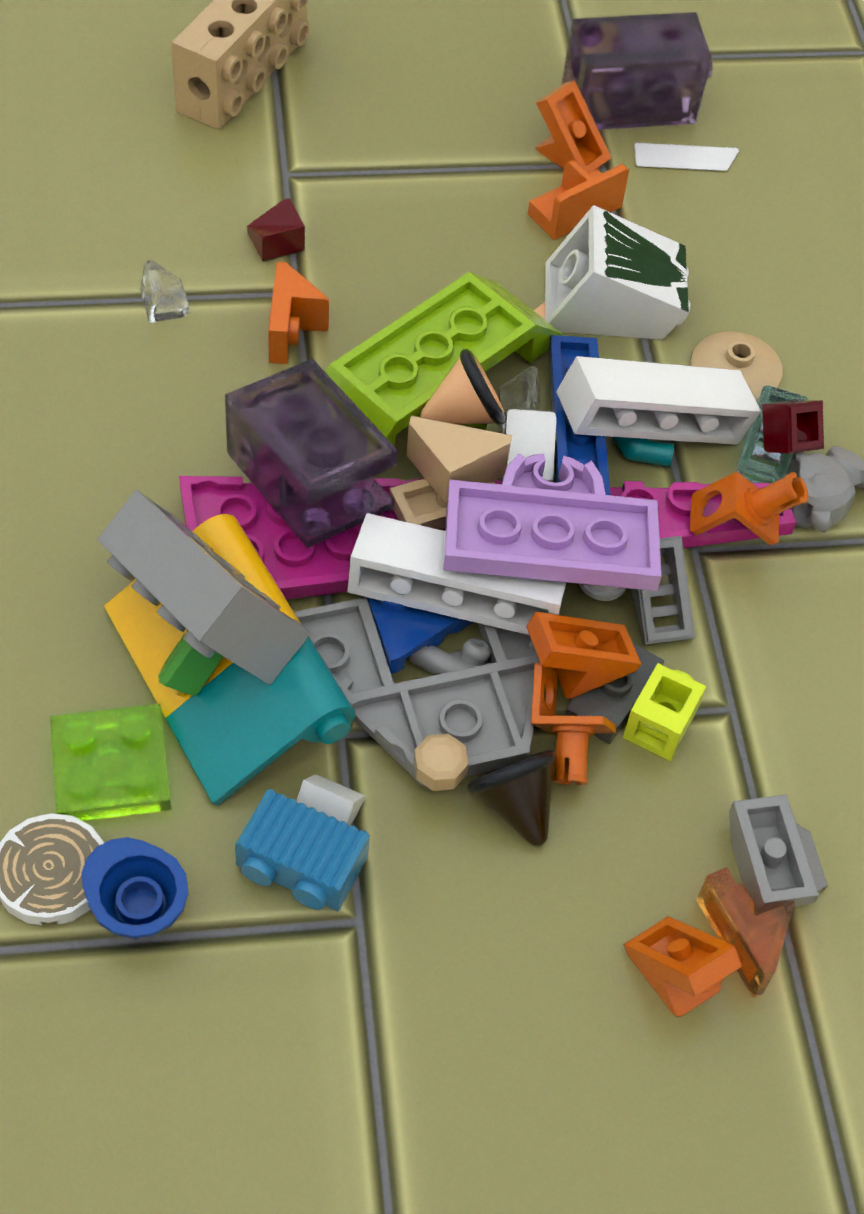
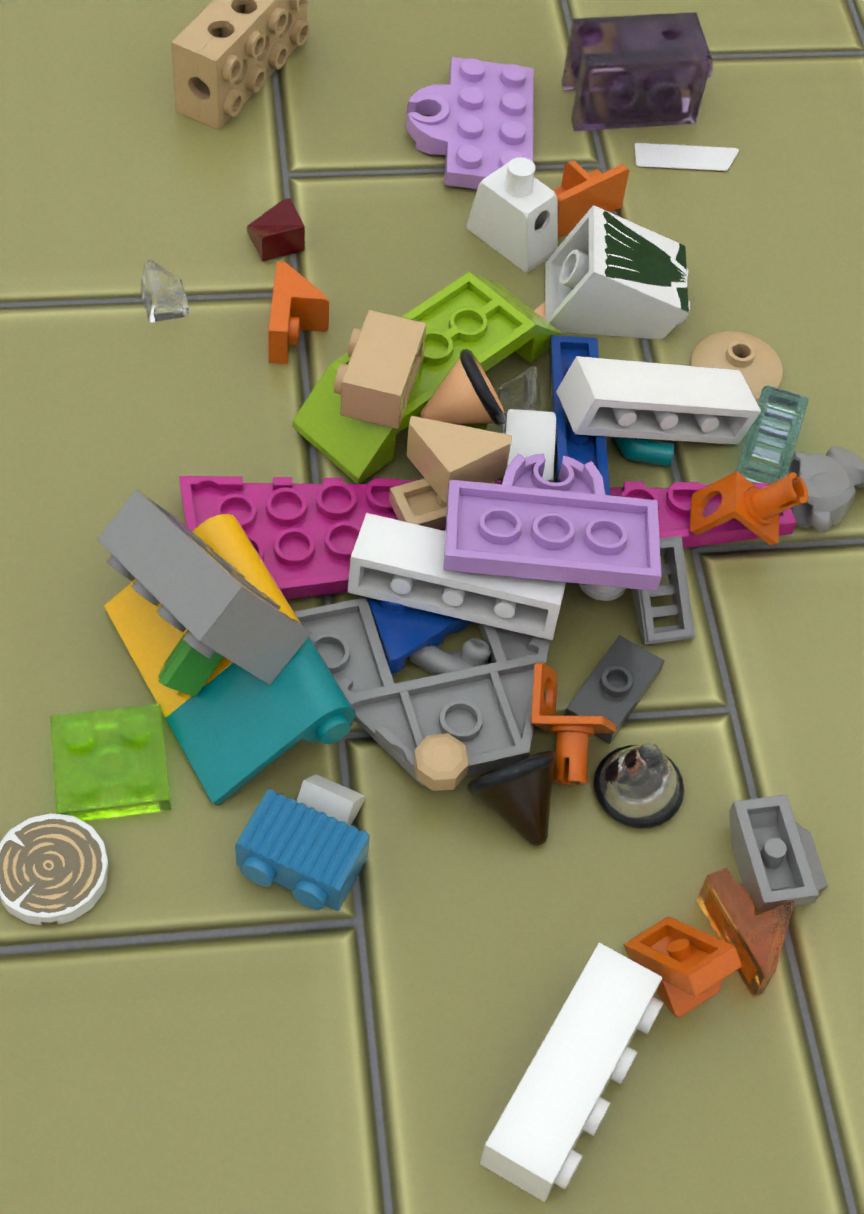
blue piece [81,837,189,940] -> none
clear purple torso [225,358,398,548] -> none
orange slope [526,612,642,698] -> none
orange slope [535,80,612,173] -> none
neon yellow brick [623,663,706,761] -> none
dark red slope [762,400,824,454] -> none
none -> tan piece [334,310,427,429]
none -> lavender plate [405,57,533,189]
none -> white torso [466,157,558,274]
none -> white brick [480,943,664,1202]
none -> clear hat [593,743,684,828]

